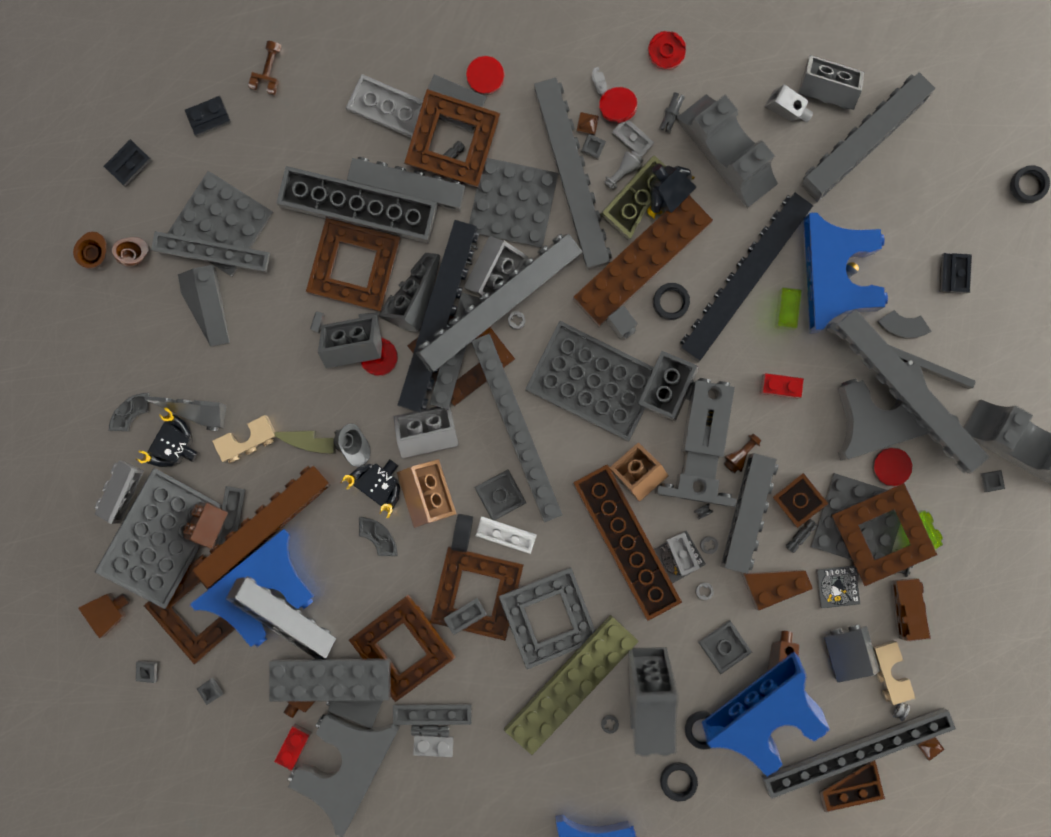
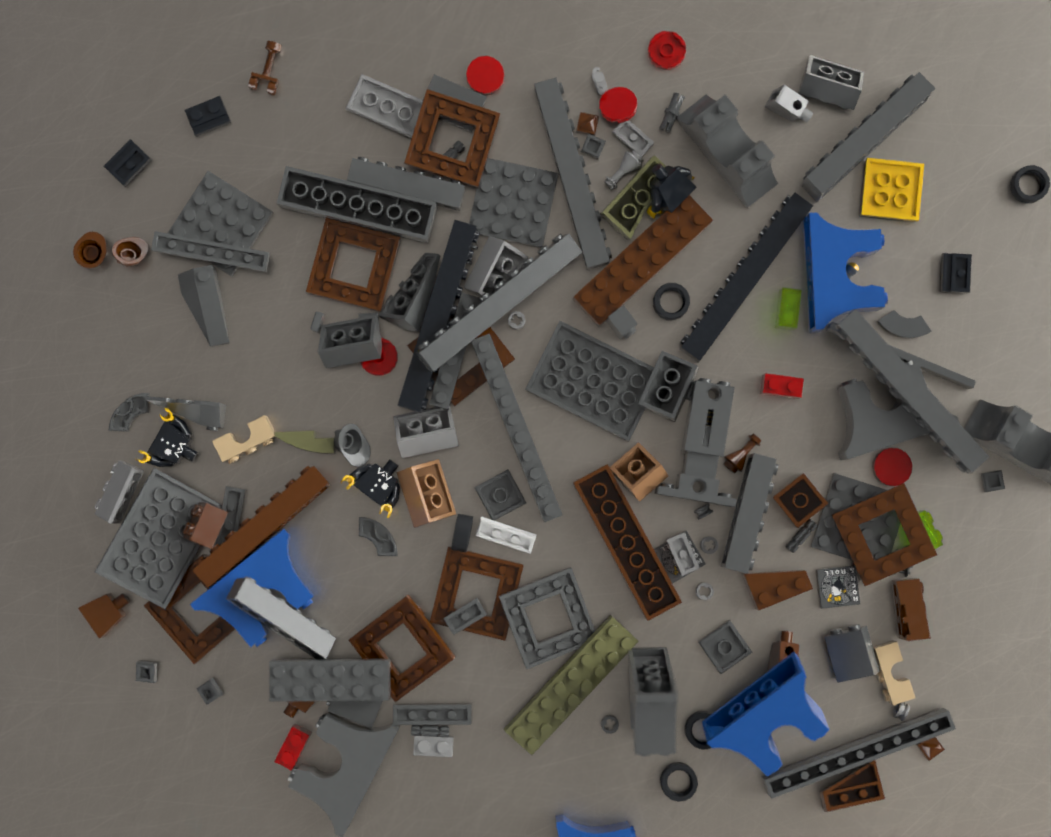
none -> yellow plate [860,158,924,222]

